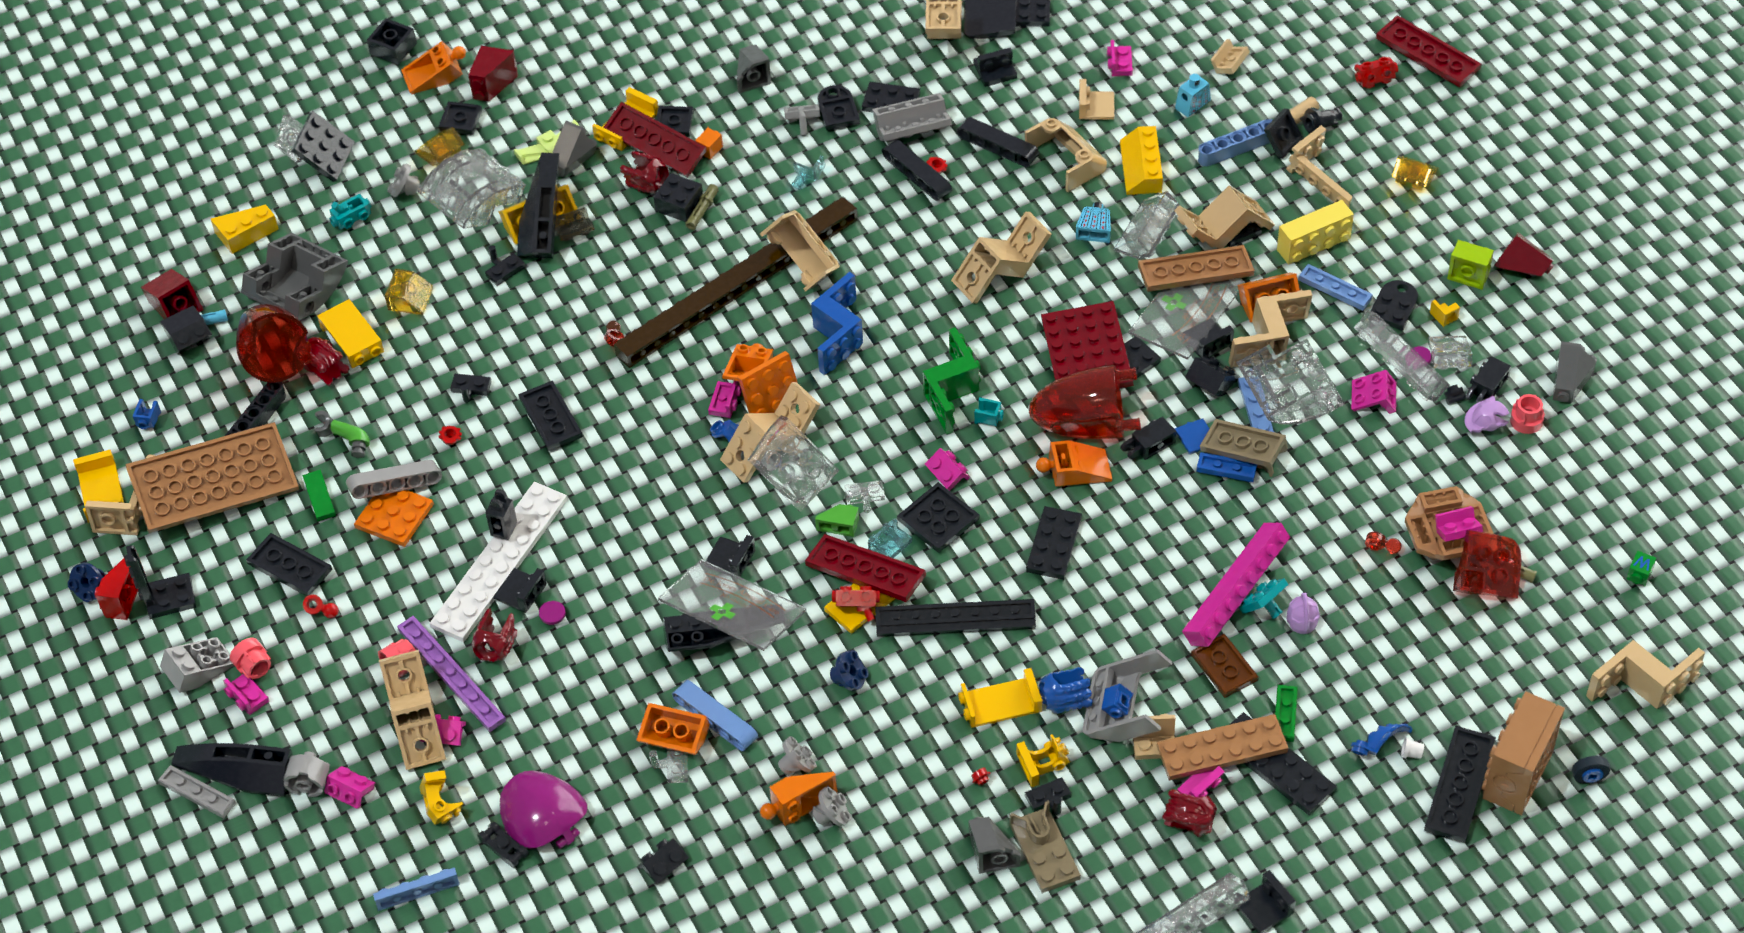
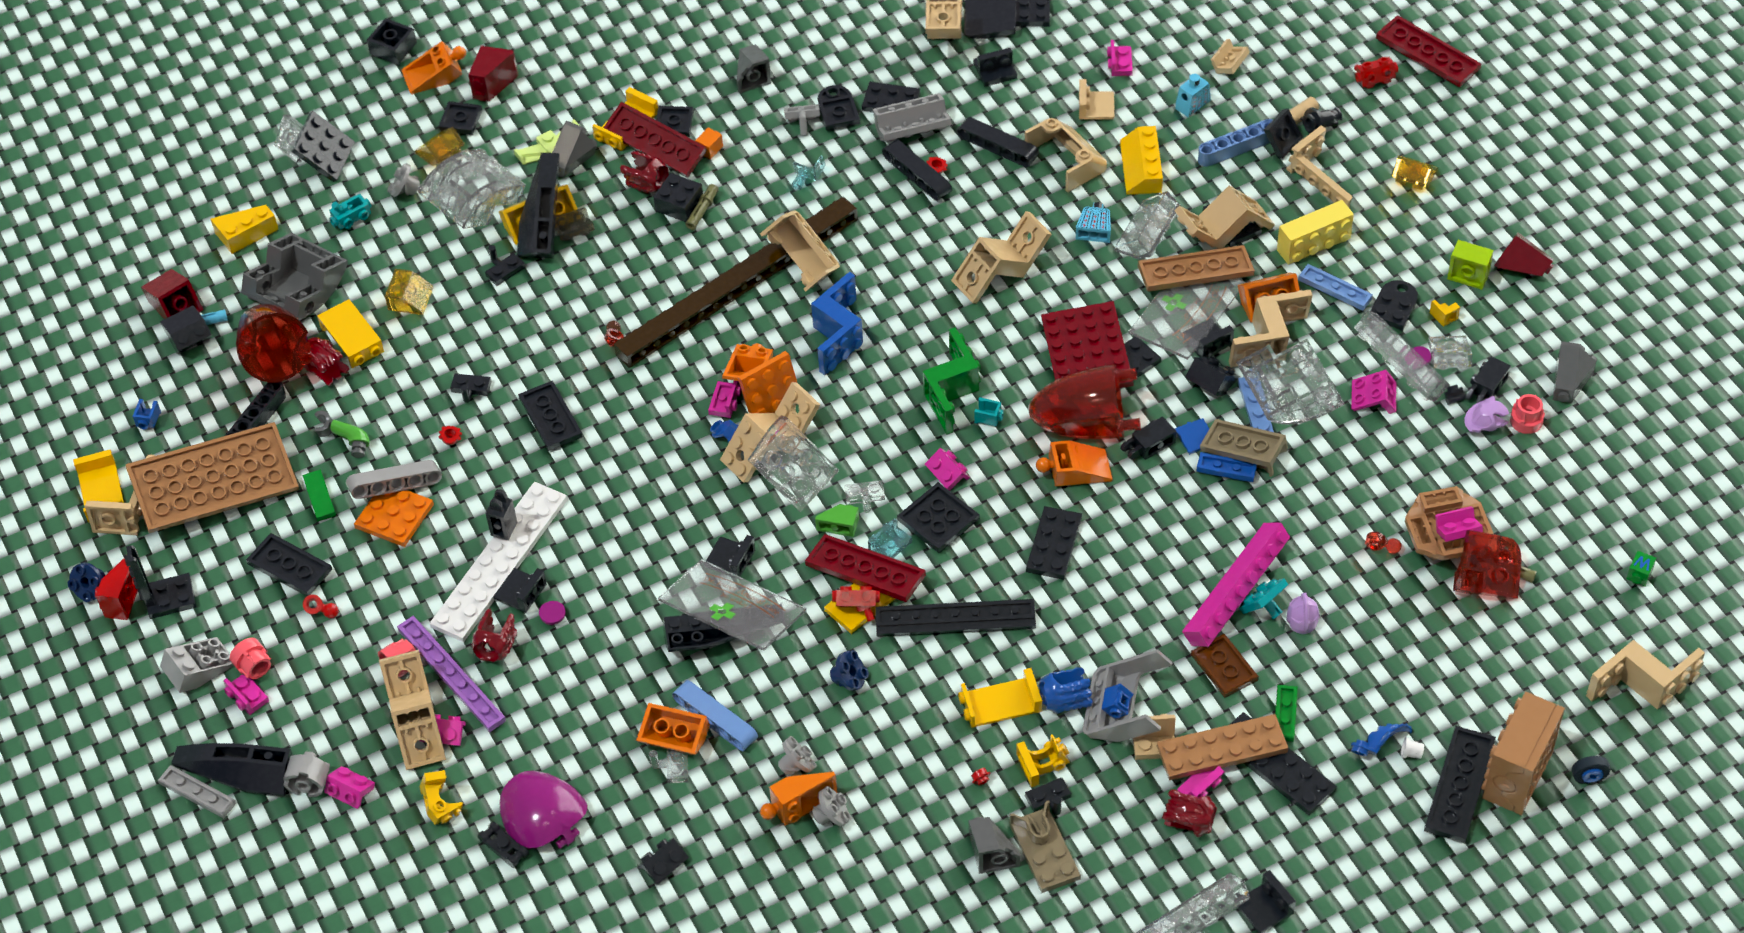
medium blue plate [373,868,460,911] -> none

